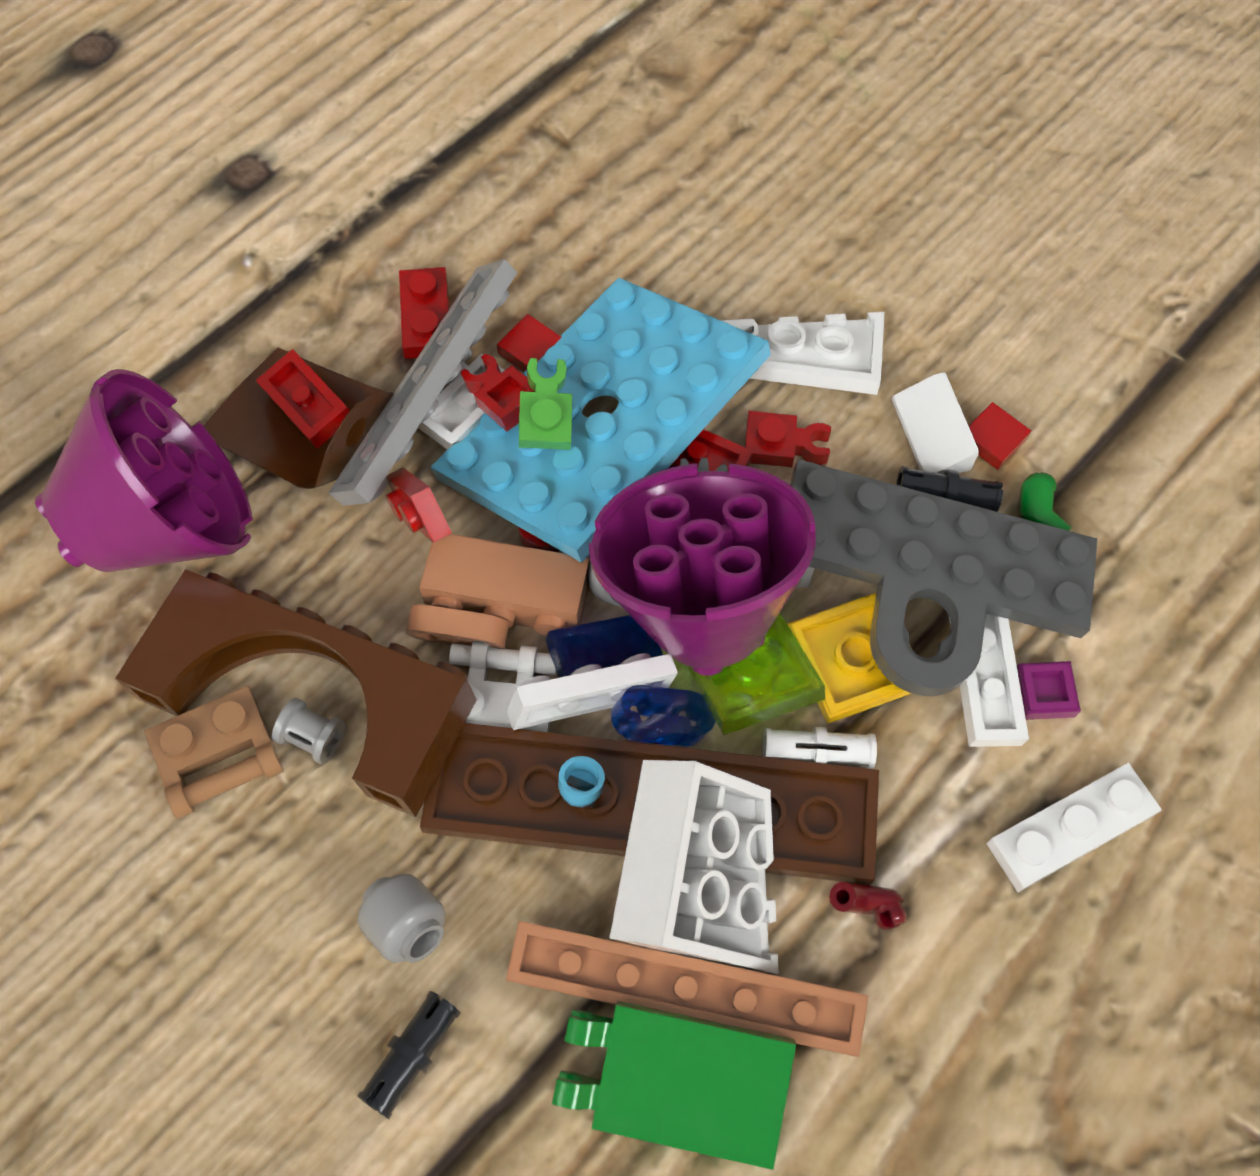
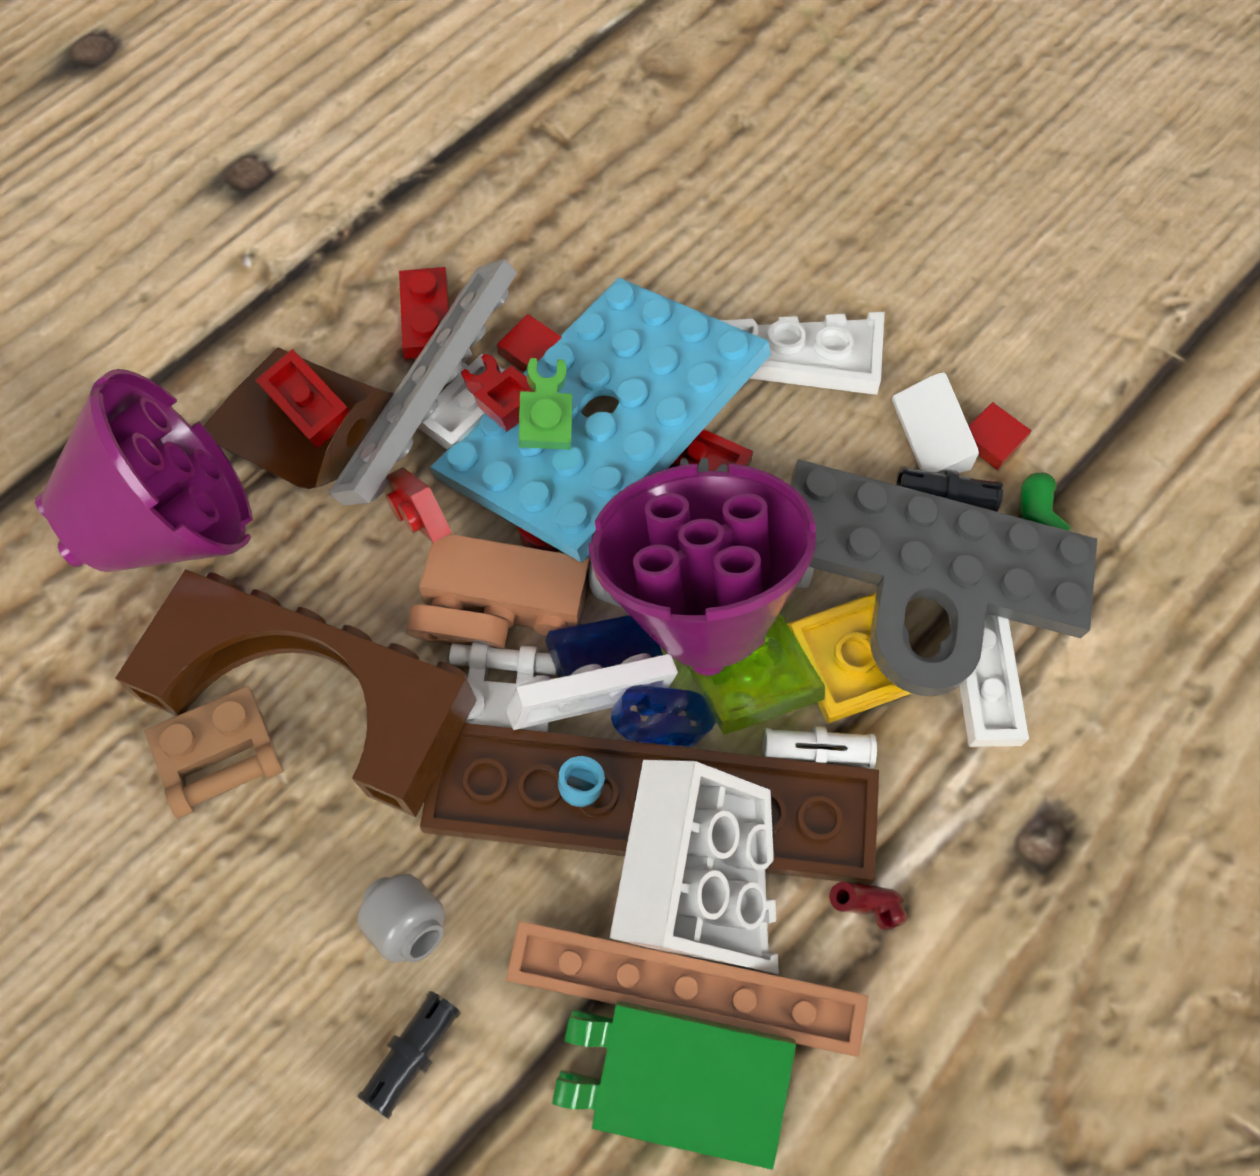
light grey bush [272,697,346,765] -> none
red plate [745,411,831,468] -> none
white plate [986,763,1162,893] -> none
magenta tile [1017,661,1081,720] -> none

